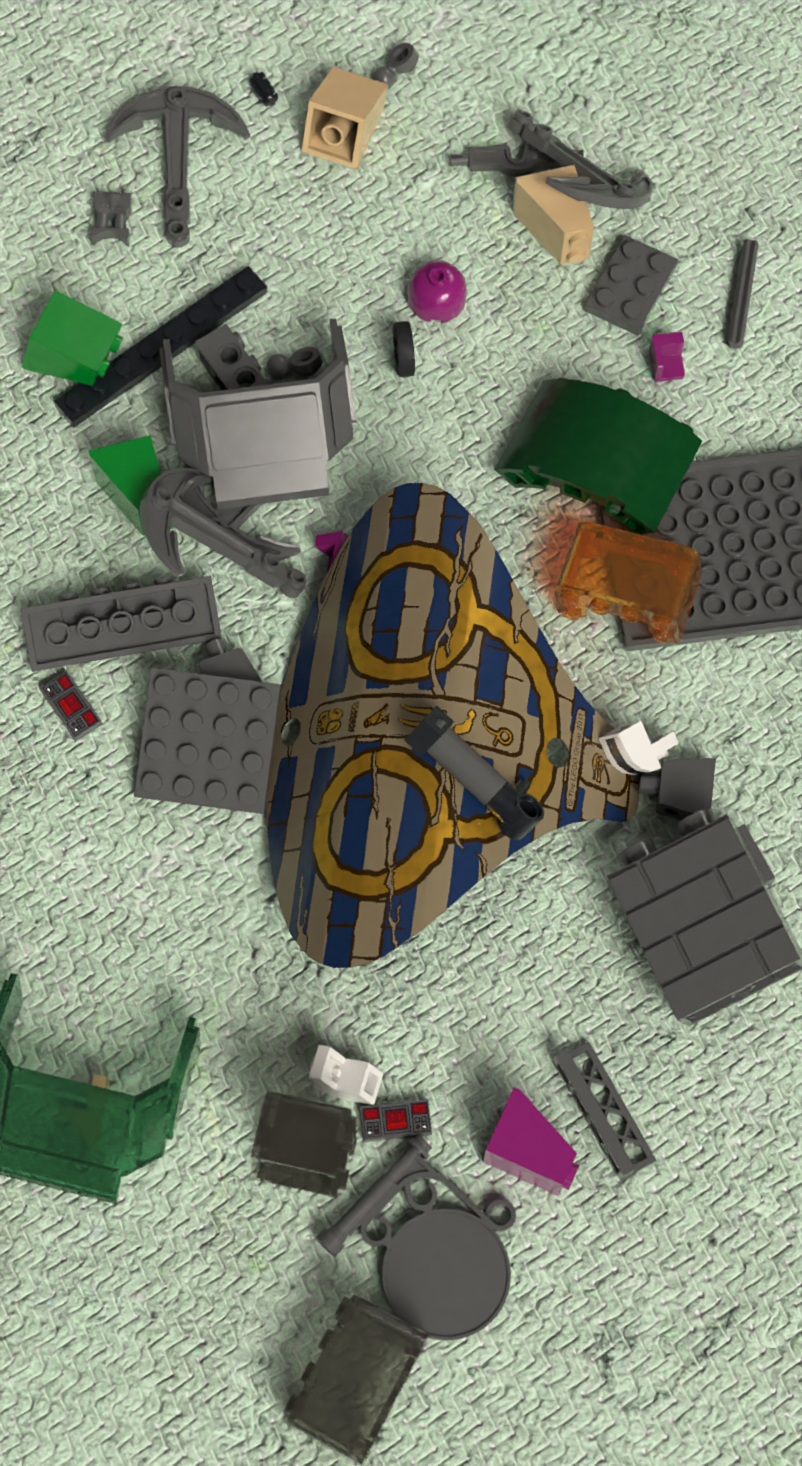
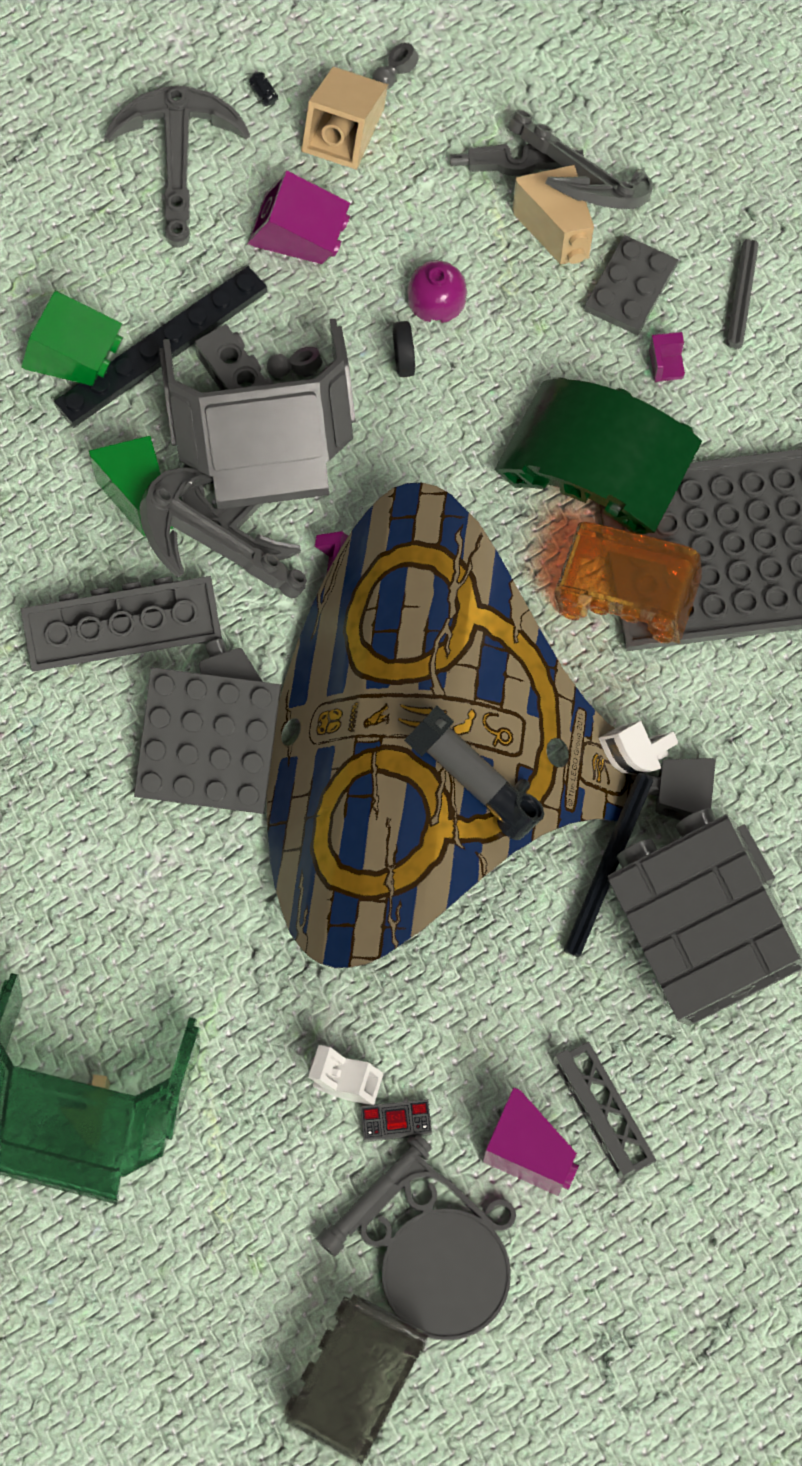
tile [40,671,103,742] -> none
dark grey piece [90,192,132,247] -> none
clear smoke windscreen [250,1090,358,1198] -> none
none -> magenta slope [247,170,350,264]
none -> black axle [564,773,653,957]

